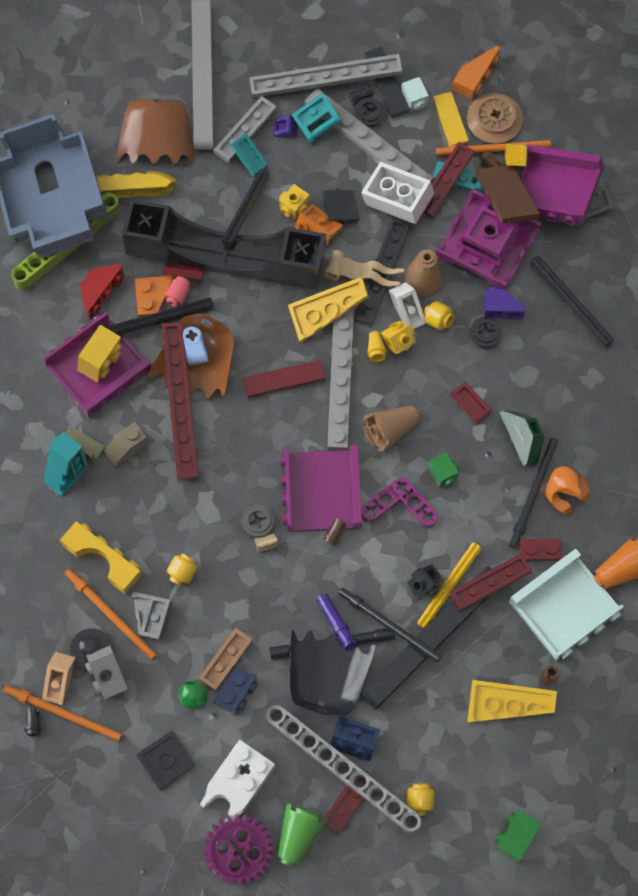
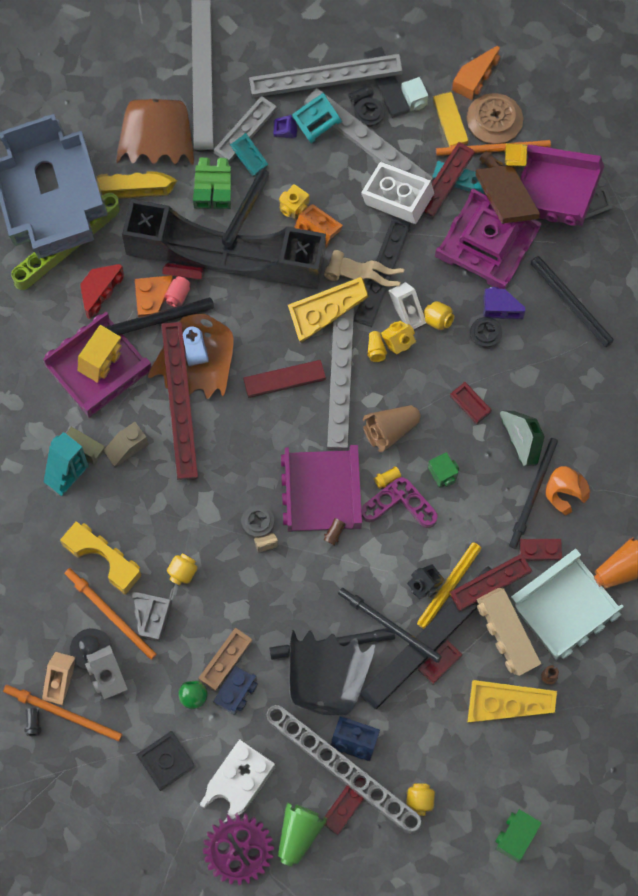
dark purple pin [316,593,357,651] -> none
black piece [322,189,360,223] -> none
medium nougat cone [405,249,444,296] -> none
none -> hips [193,157,231,209]
none -> yellow pin [374,466,401,489]
none -> dark red tile [418,640,463,685]
none -> tan brick [477,588,541,676]

